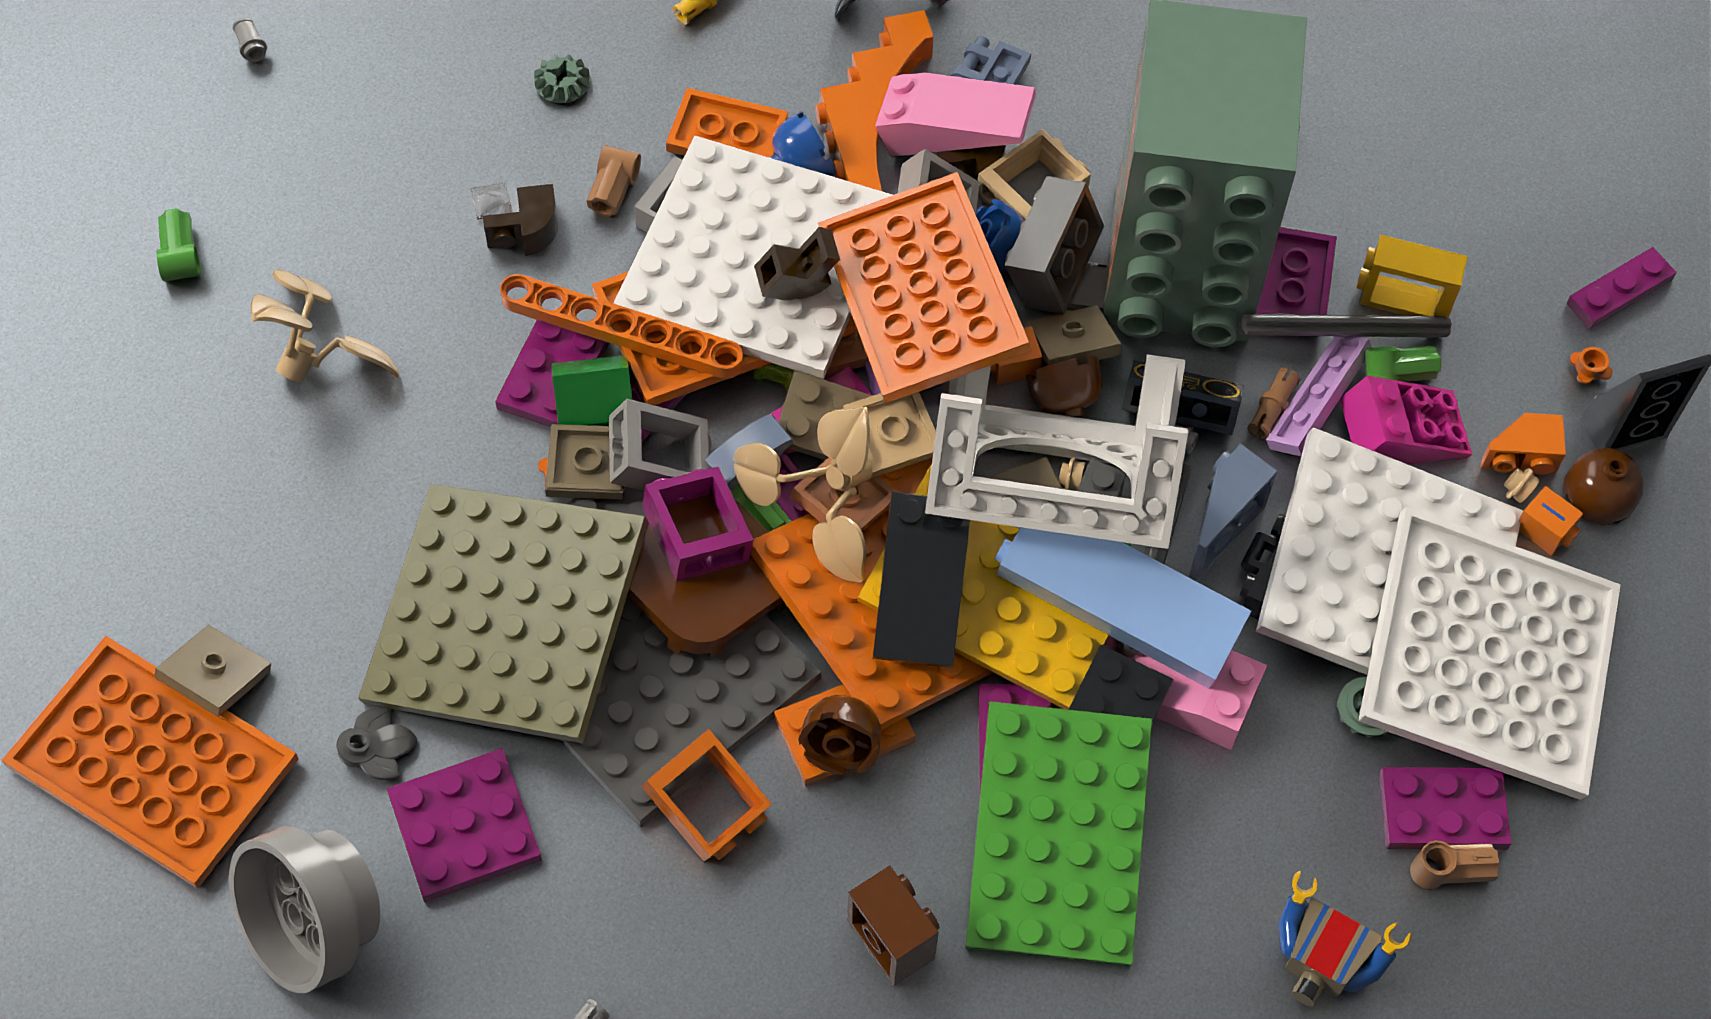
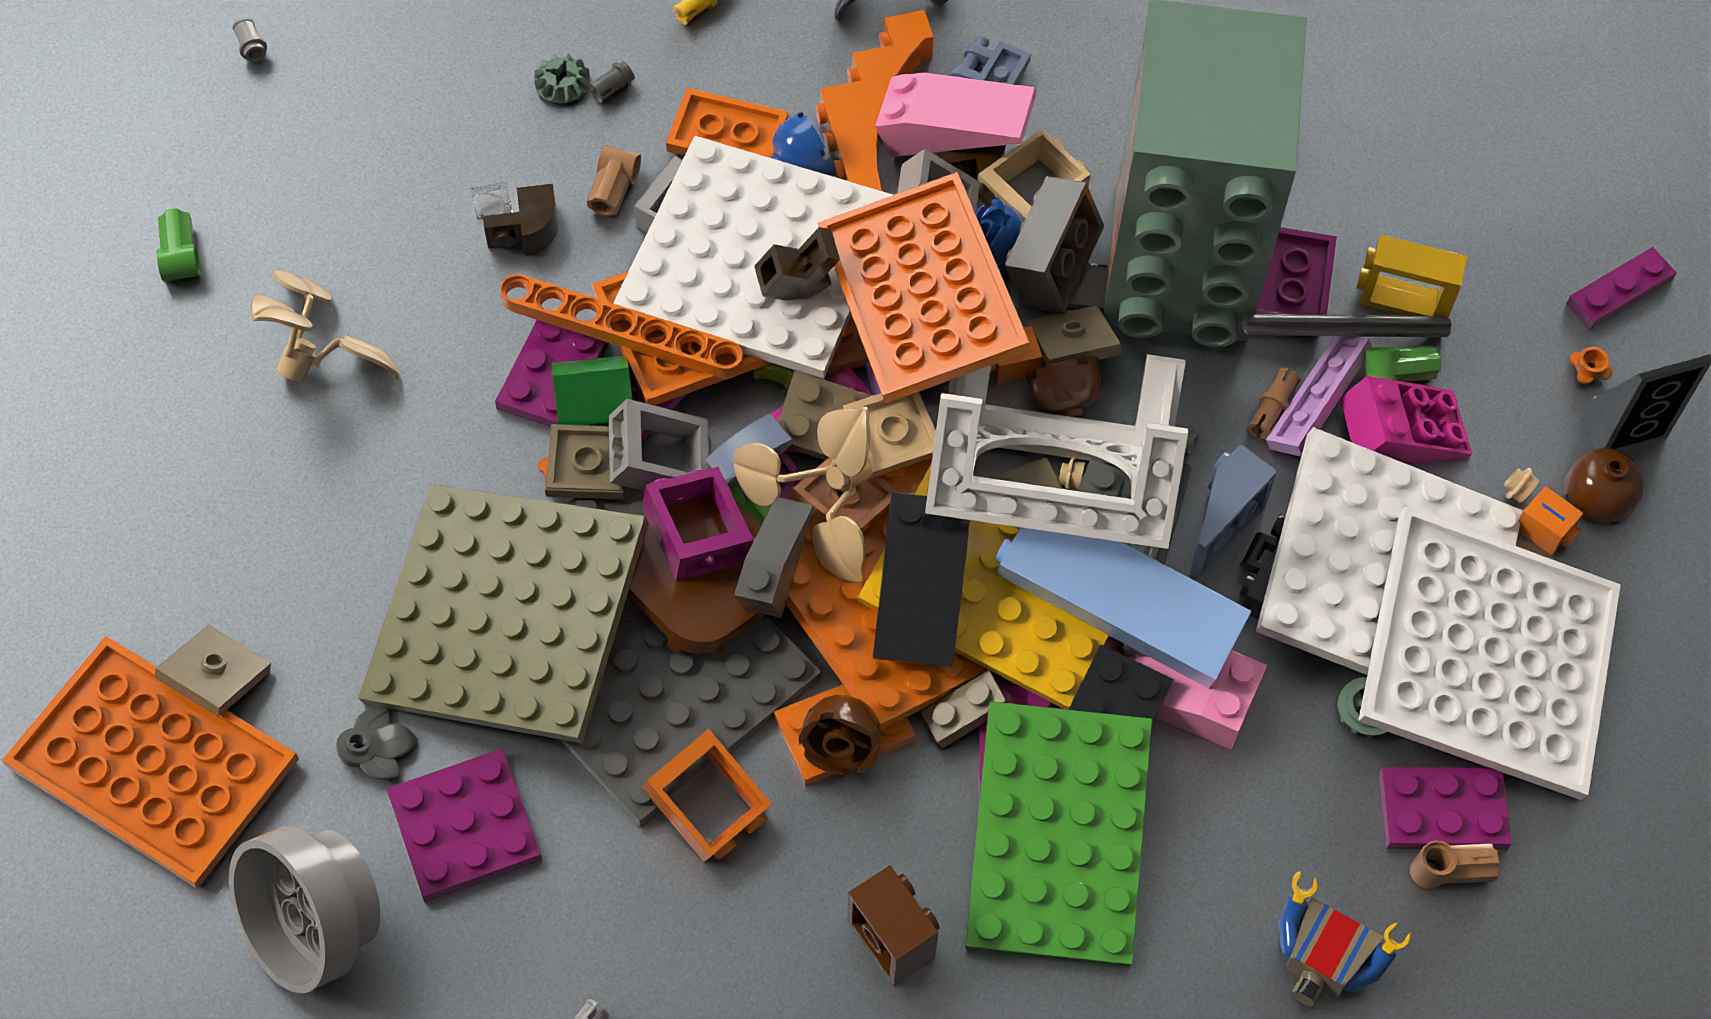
black piece [1122,360,1244,435] -> none
orange slope [1481,413,1566,475] -> none
none -> dark grey pin [588,61,635,103]
none -> dark grey slope [734,497,815,618]
none -> dark tan plate [921,670,1008,748]

